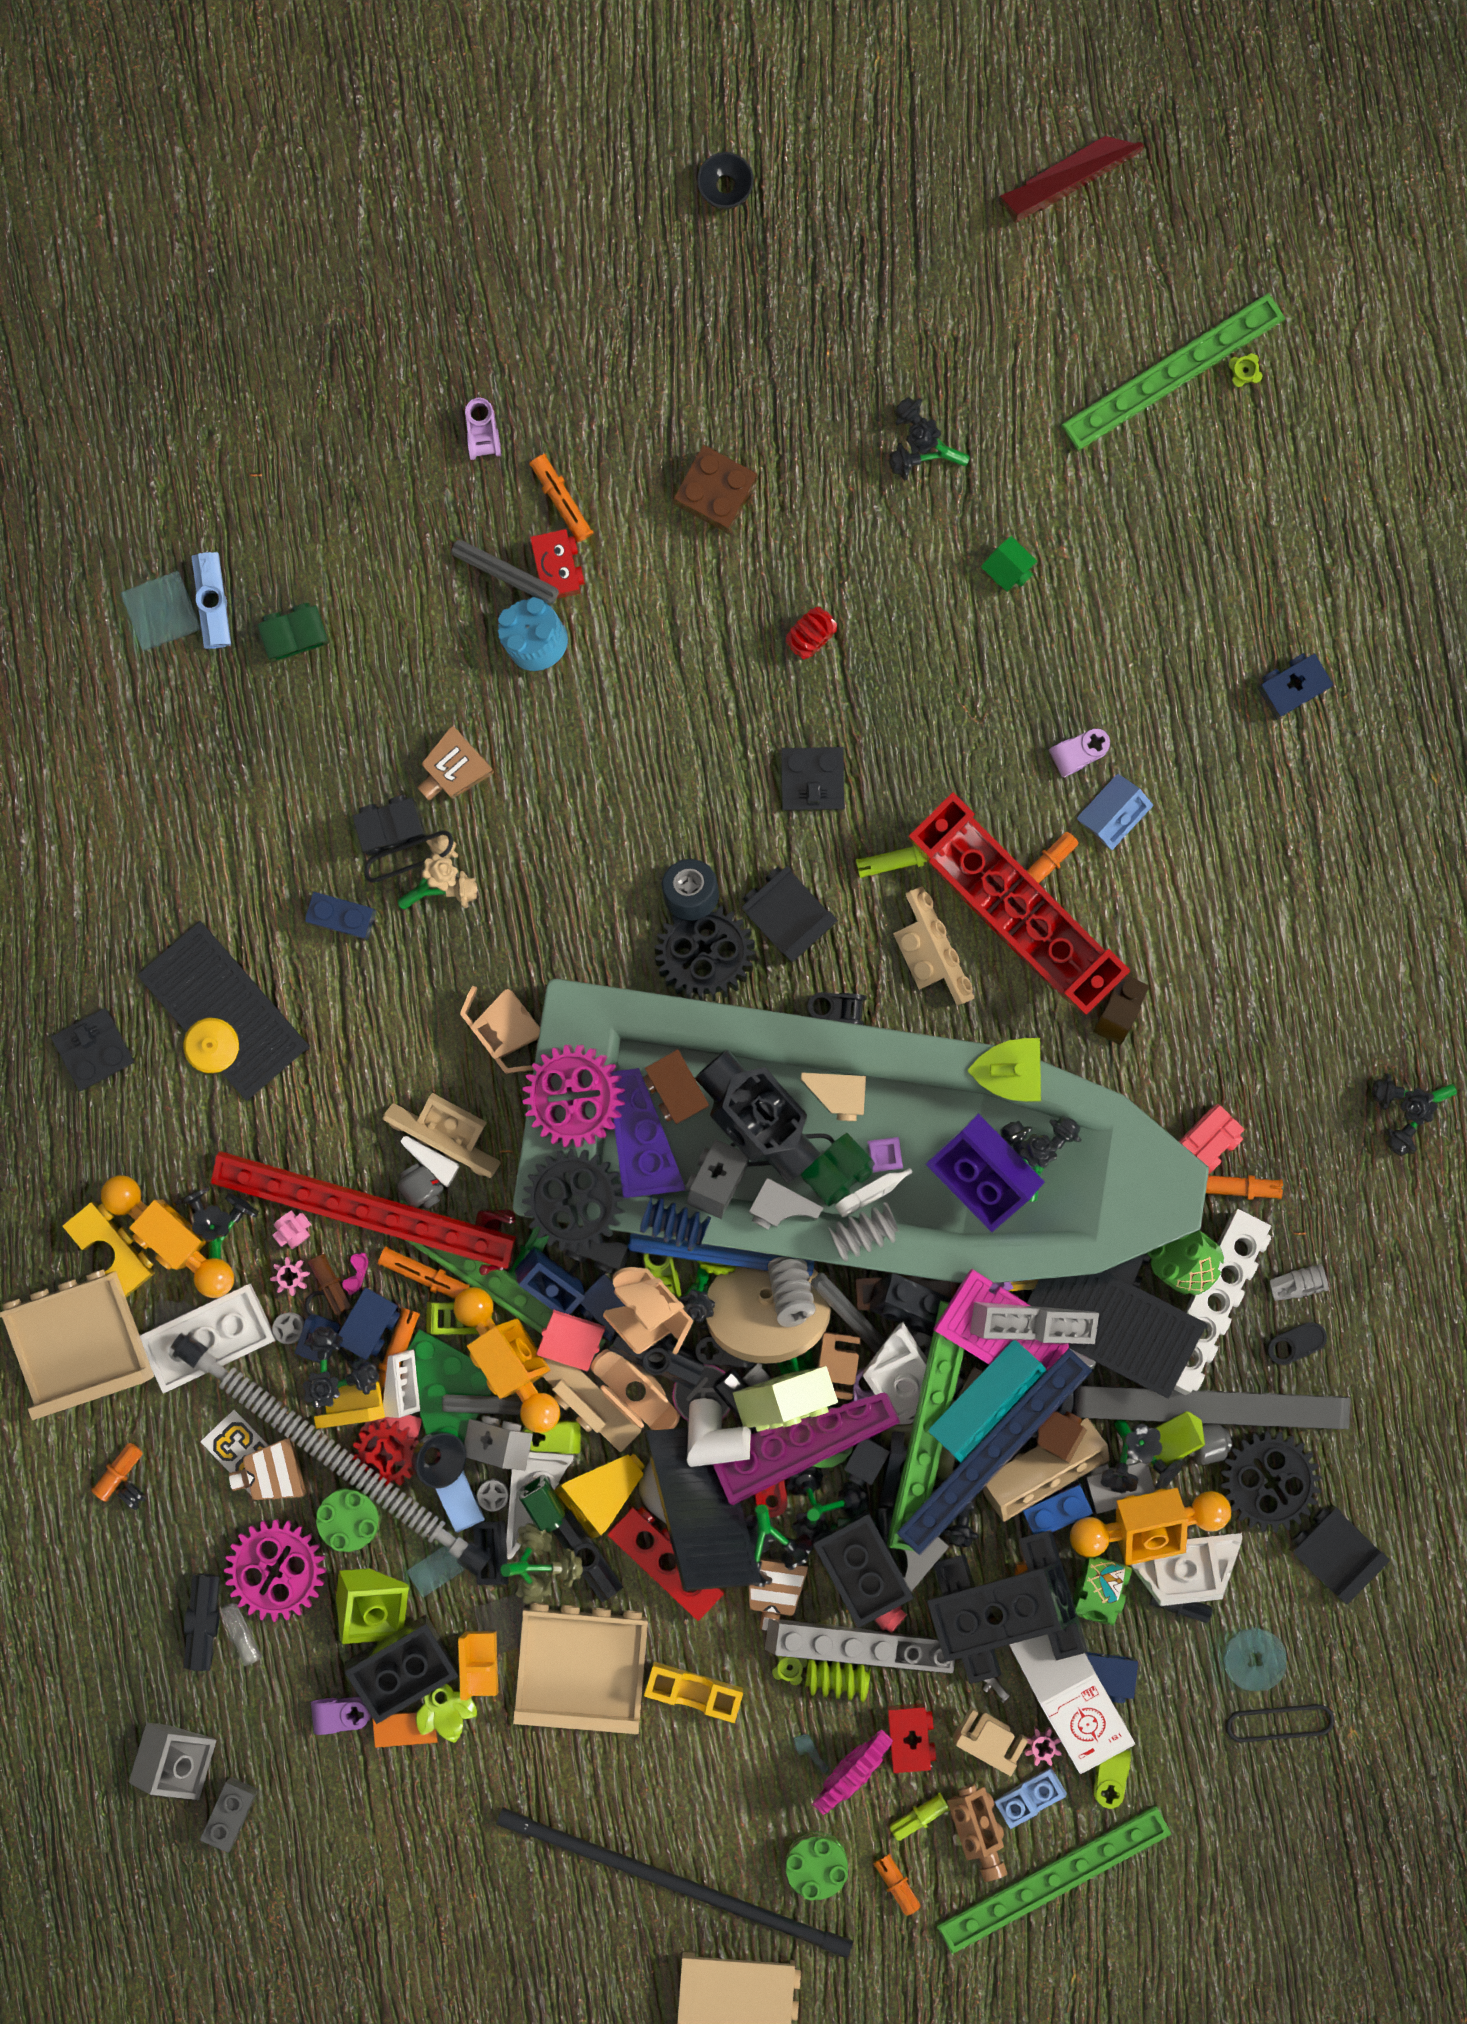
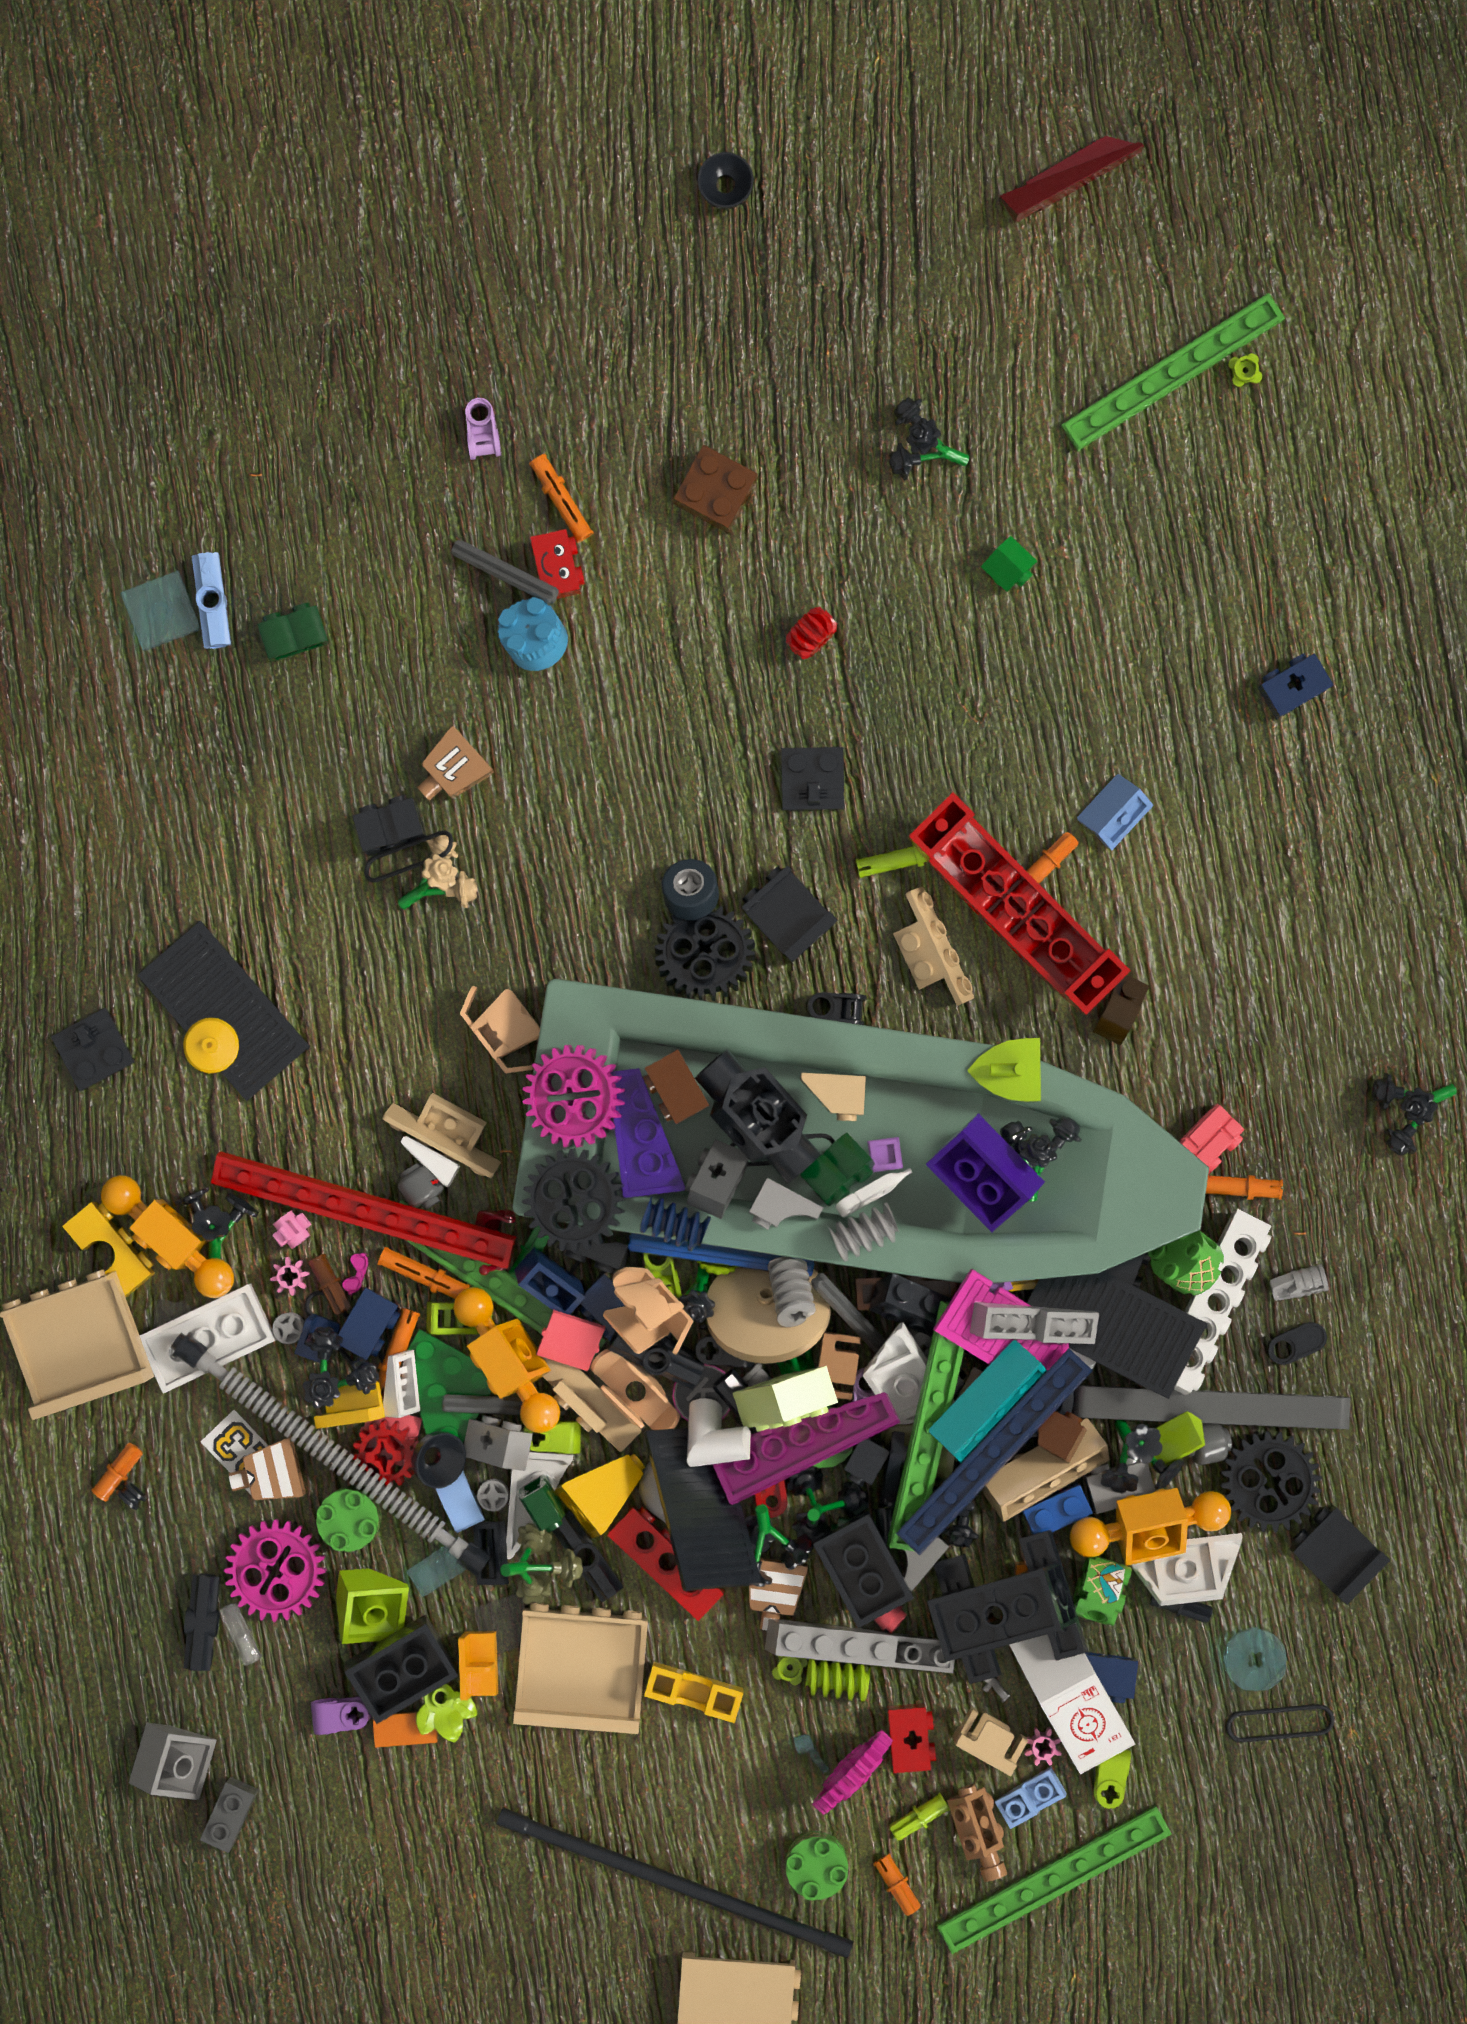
dark blue brick [305,891,376,940] -> none
lavender piece [1049,729,1110,778] -> none

